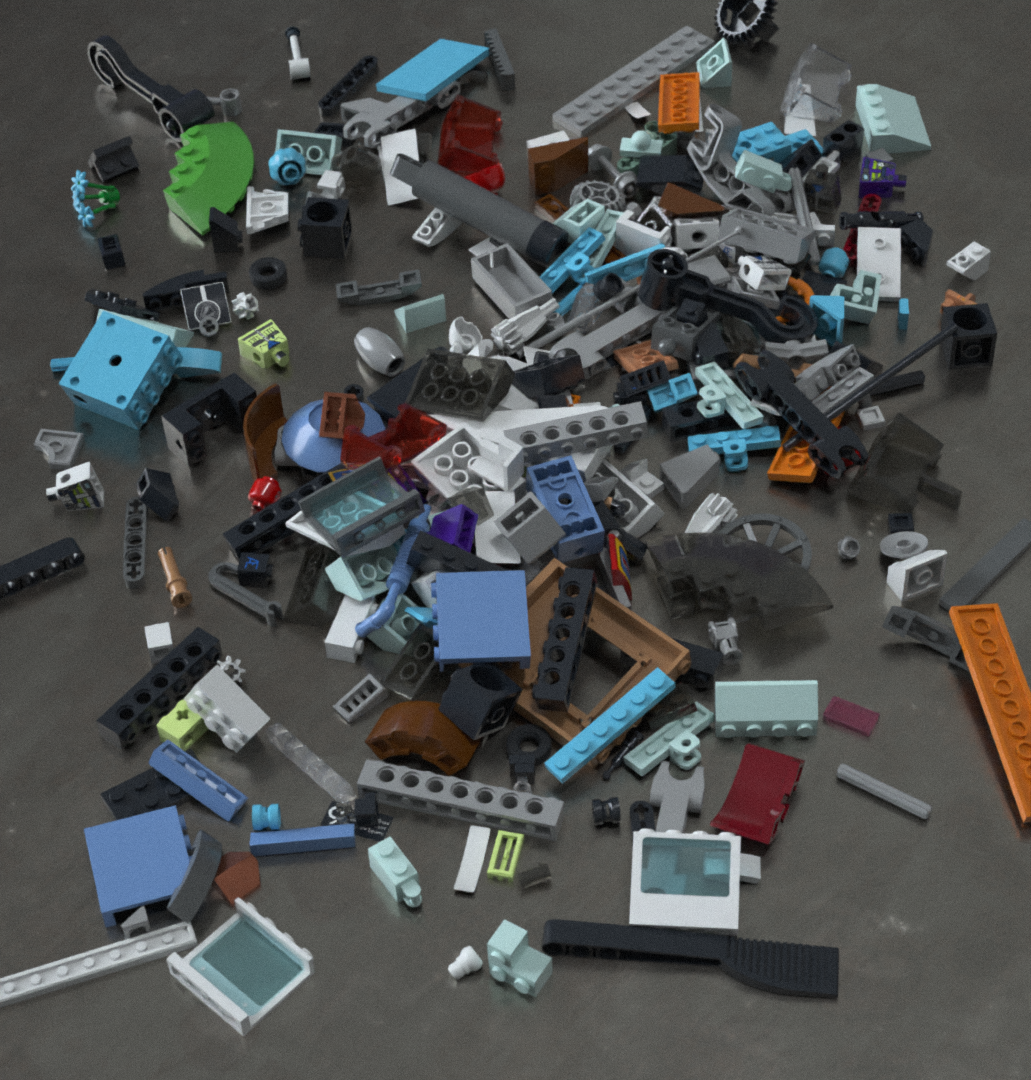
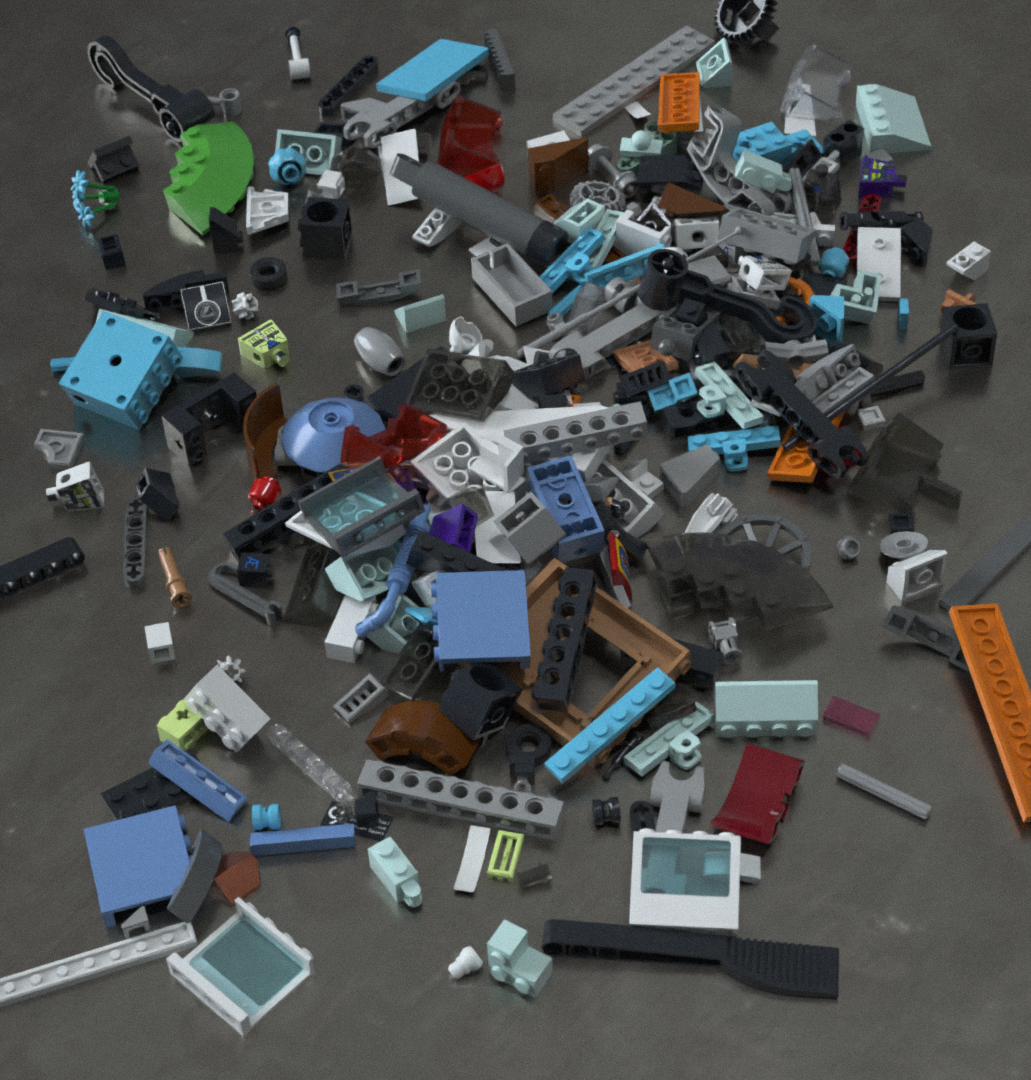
black brick [96,627,223,750] -> none
light grey bush [199,317,219,337] -> none
copper slope [319,392,365,440] -> none
white piece [490,298,560,356] -> none
black wheel [593,273,623,302] -> none

